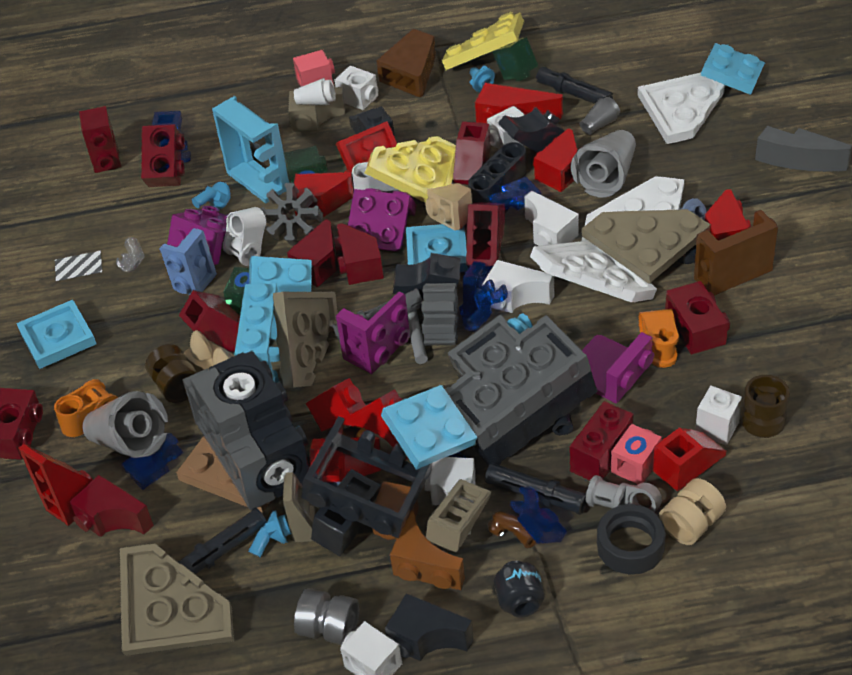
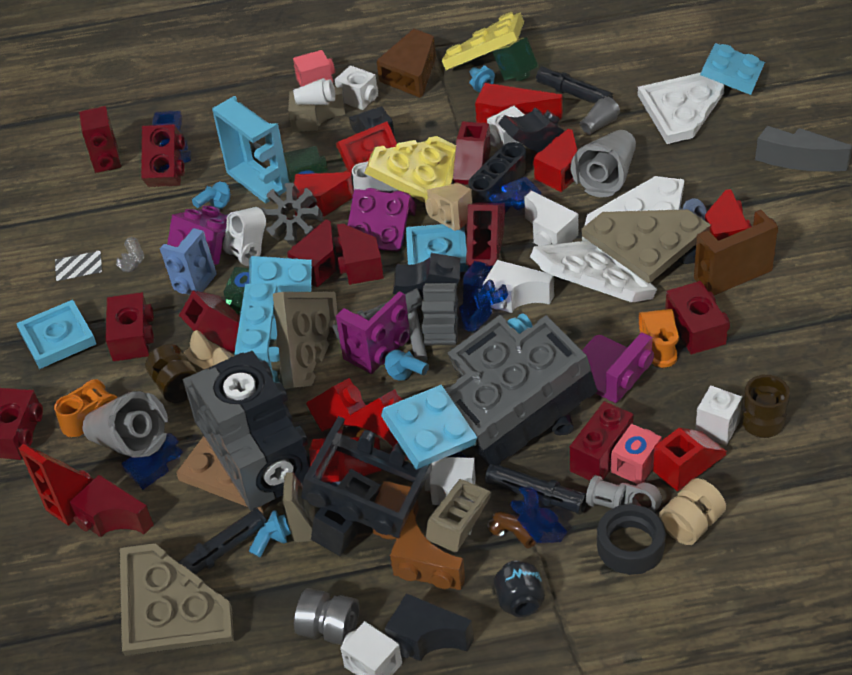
none -> dark red brick [106,292,154,362]
none -> dark azure plate [385,350,429,381]

